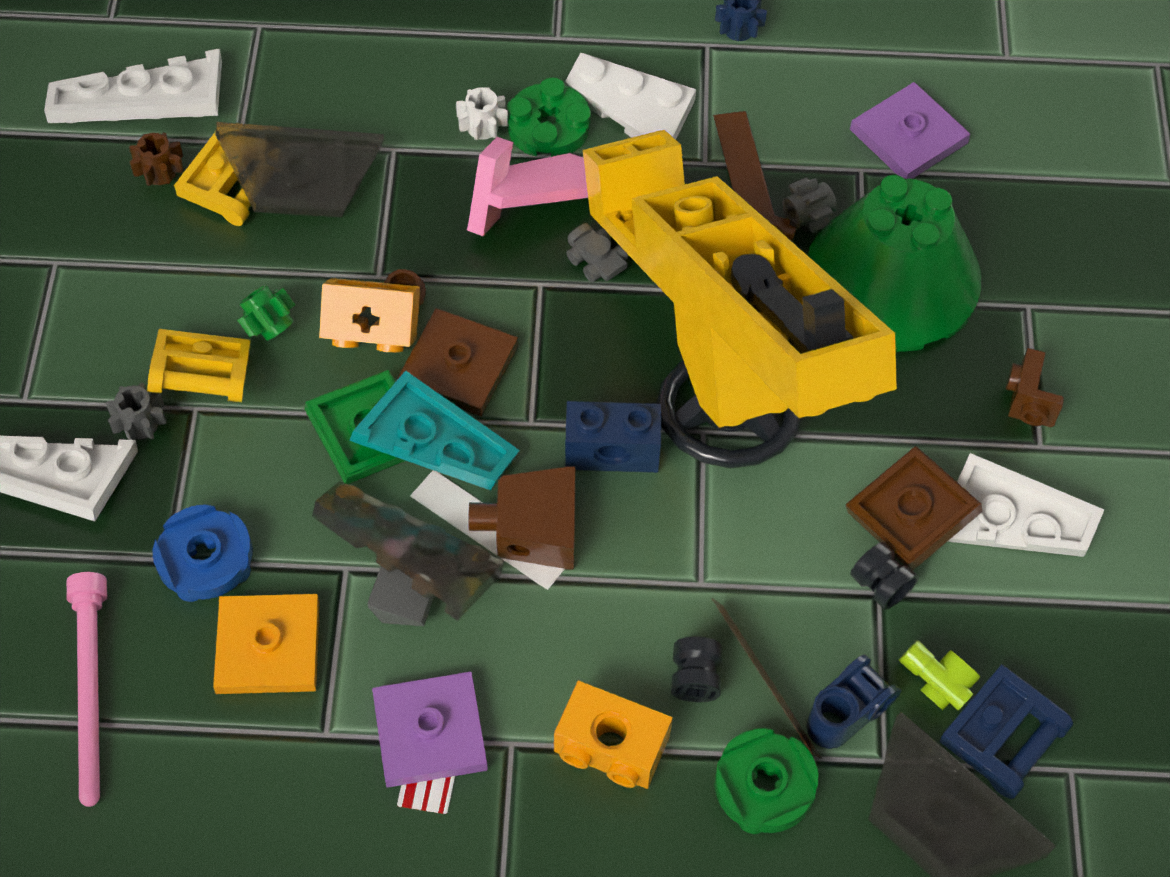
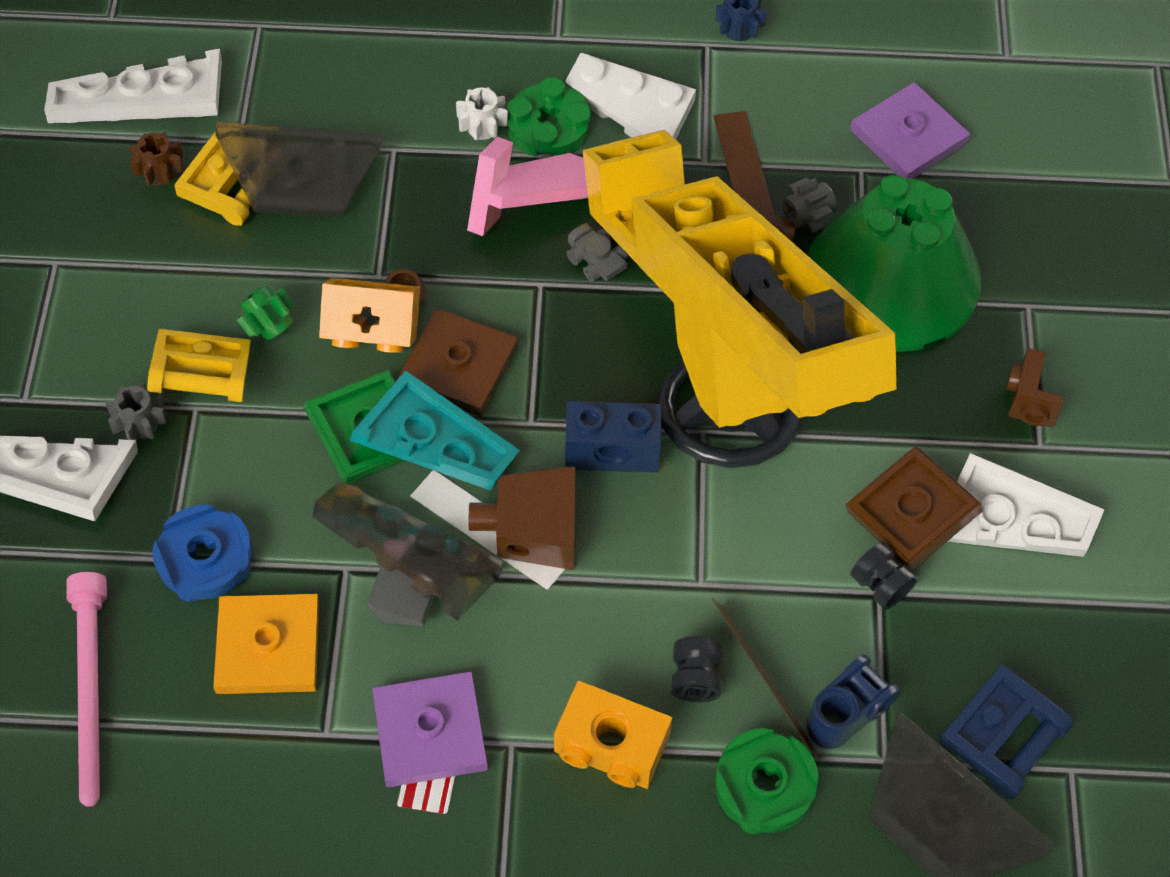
lime plate [898,640,980,710] -> none

